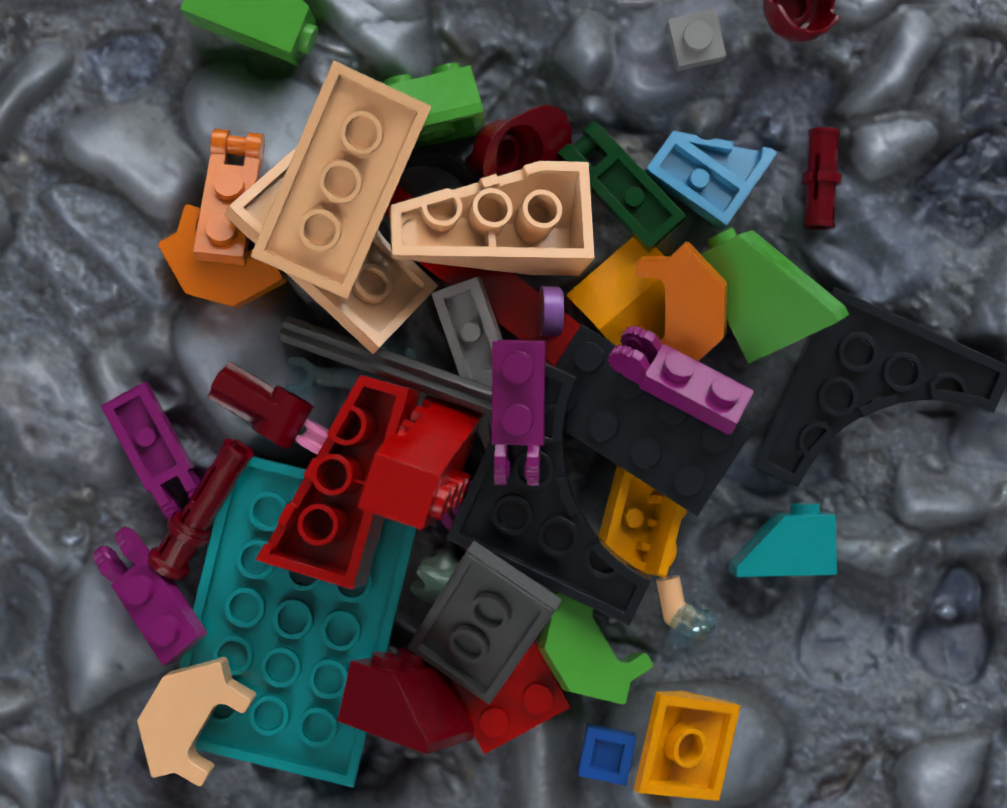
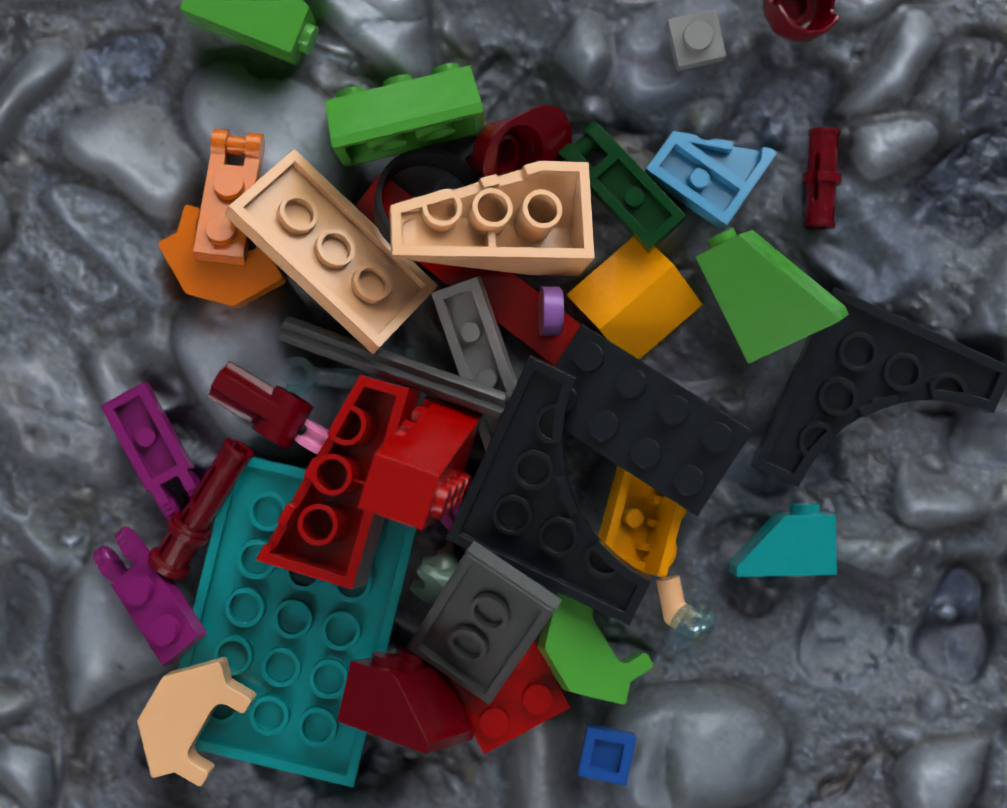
light nougat plate [251,60,432,299] -> none
magenta hinge [491,340,546,486] -> none
magenta hinge [608,325,754,435] -> none
light orange slope [633,690,741,801] -> none
orange piece [636,242,728,361] -> none

